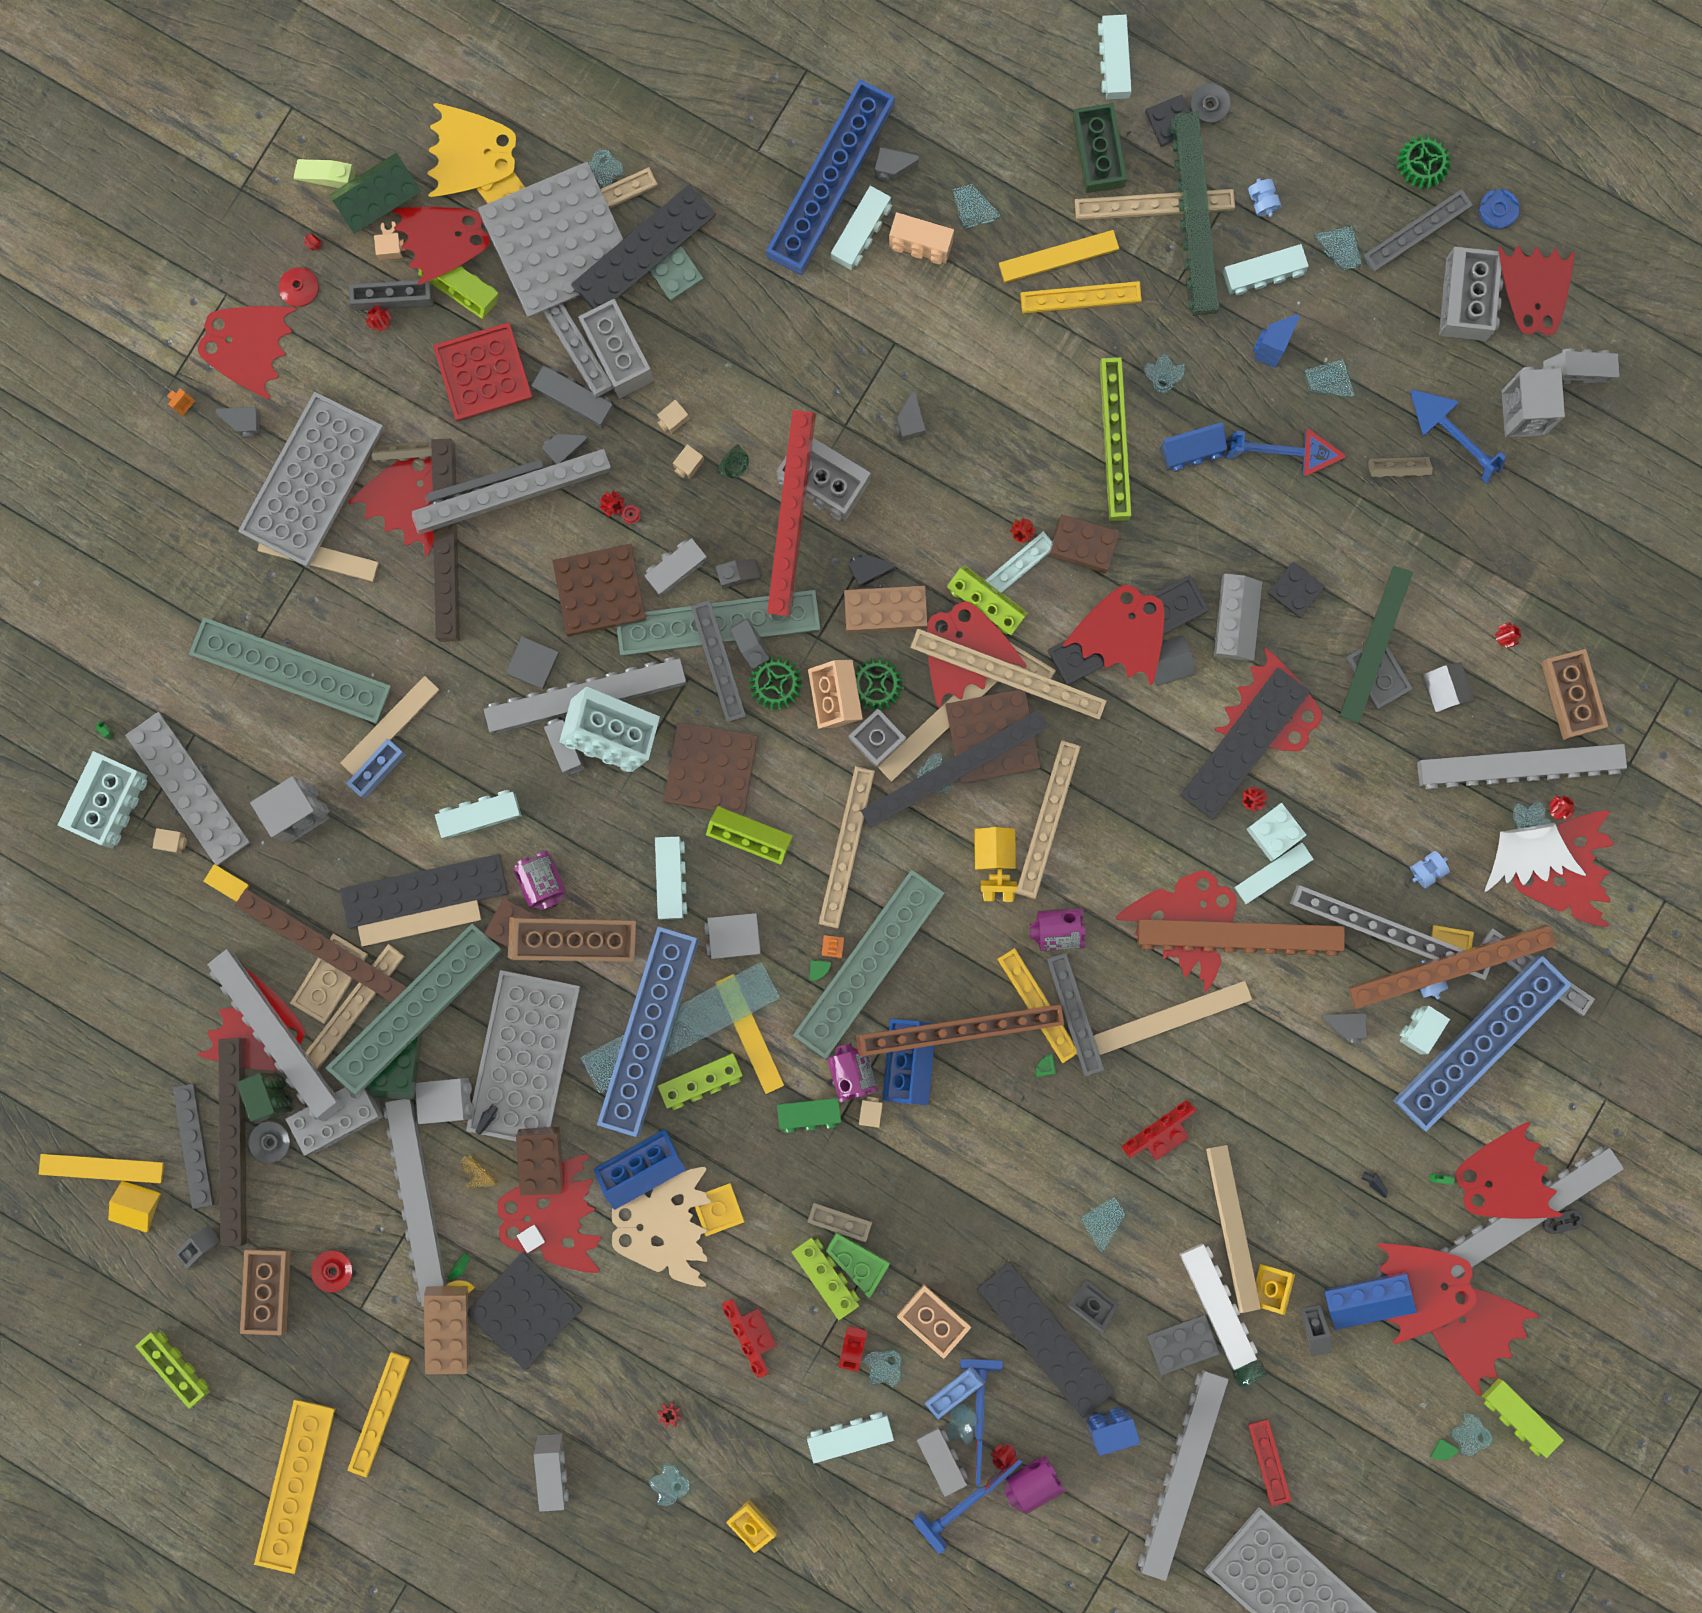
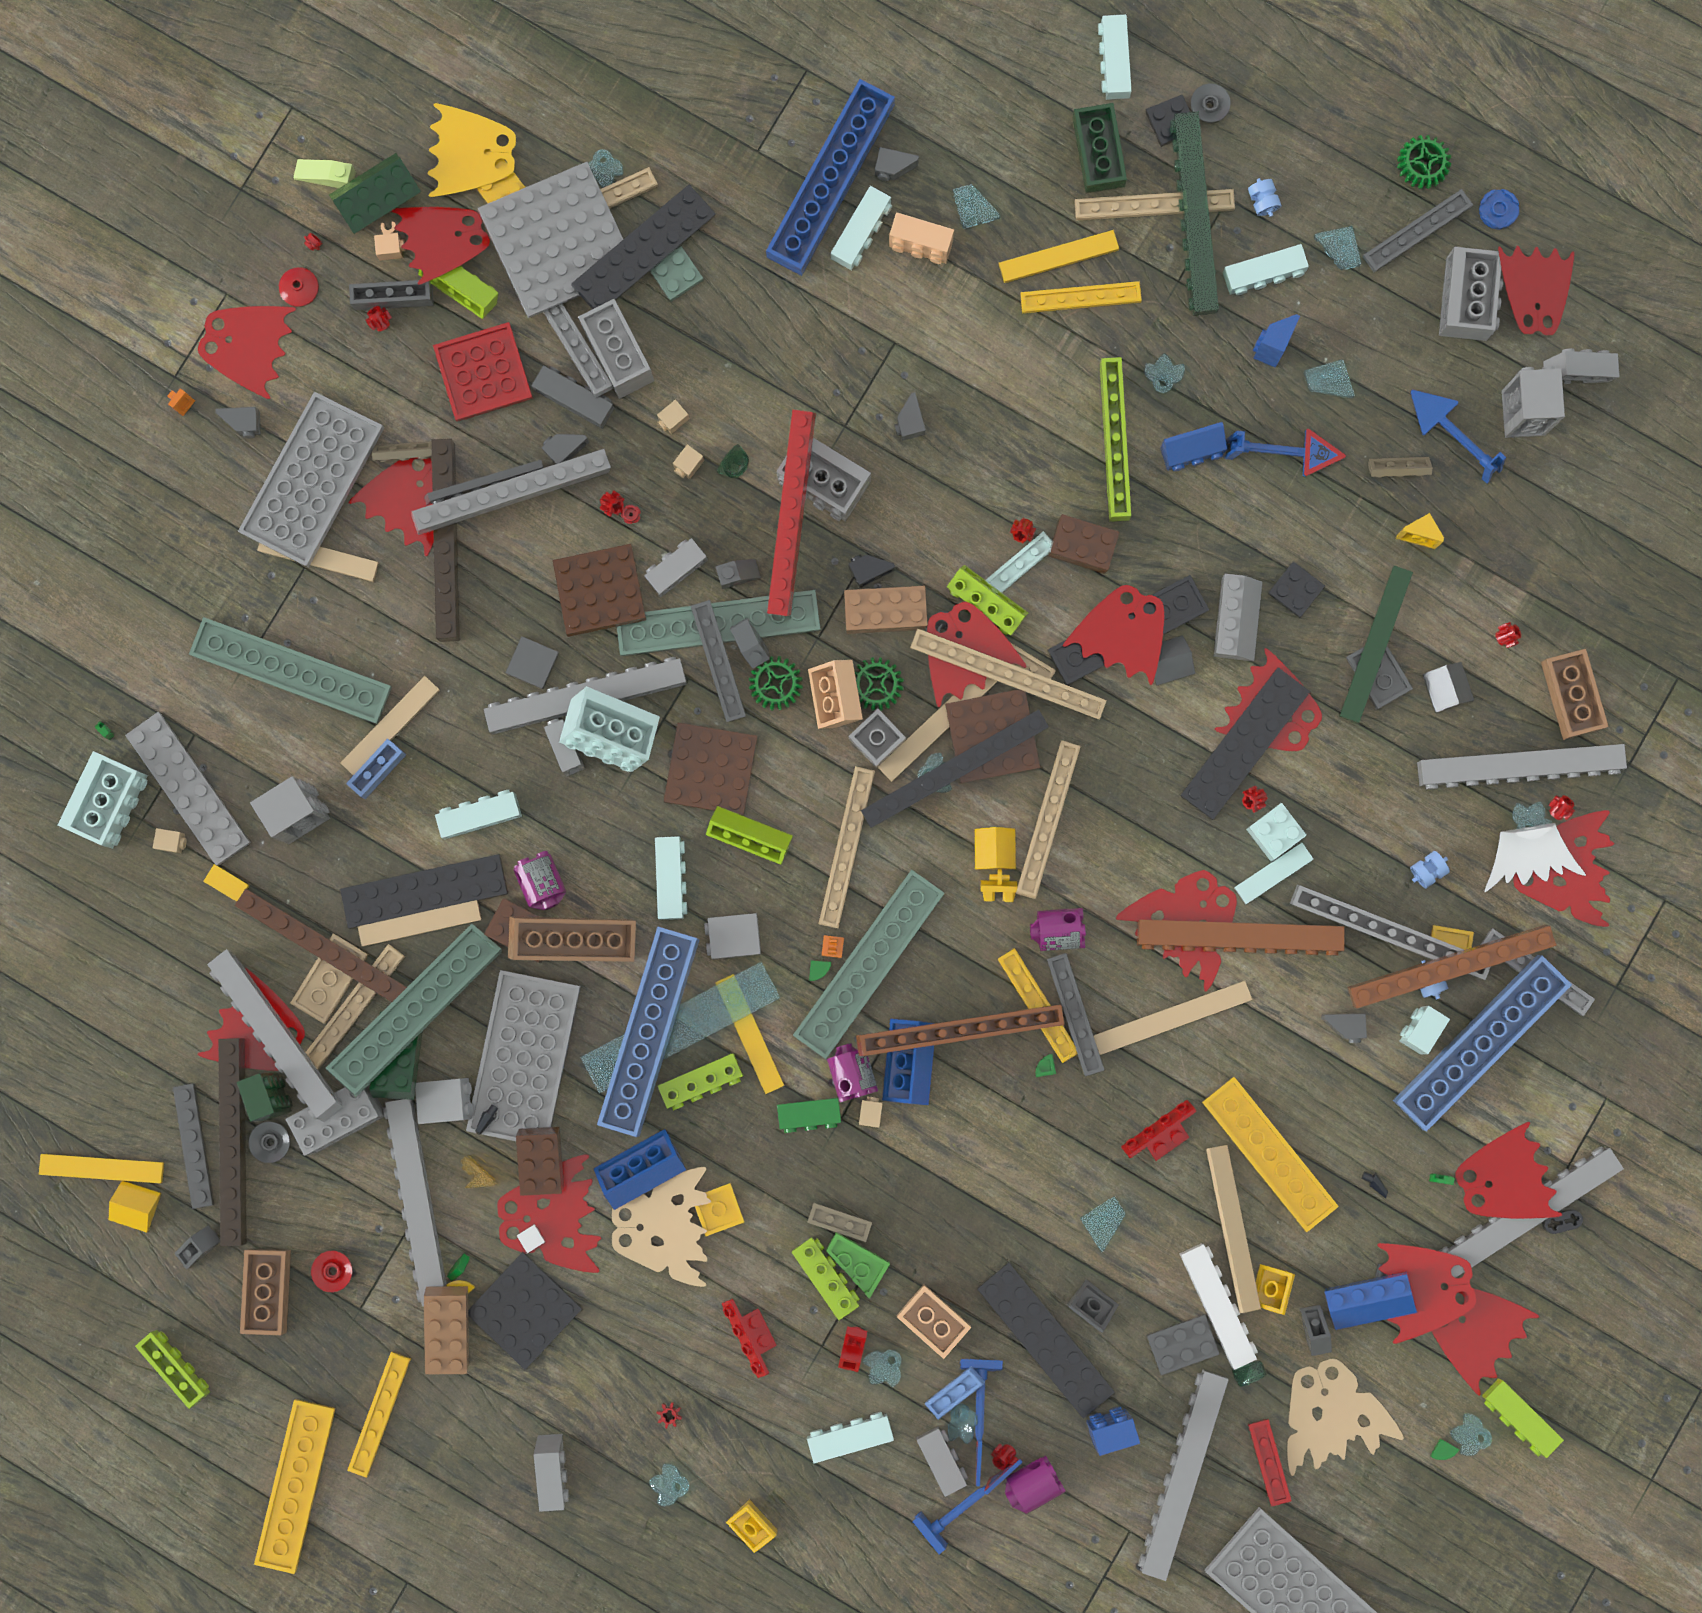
none -> yellow plate [1202,1077,1339,1232]
none -> tan piece [1287,1359,1404,1476]
none -> yellow slope [1396,513,1444,549]

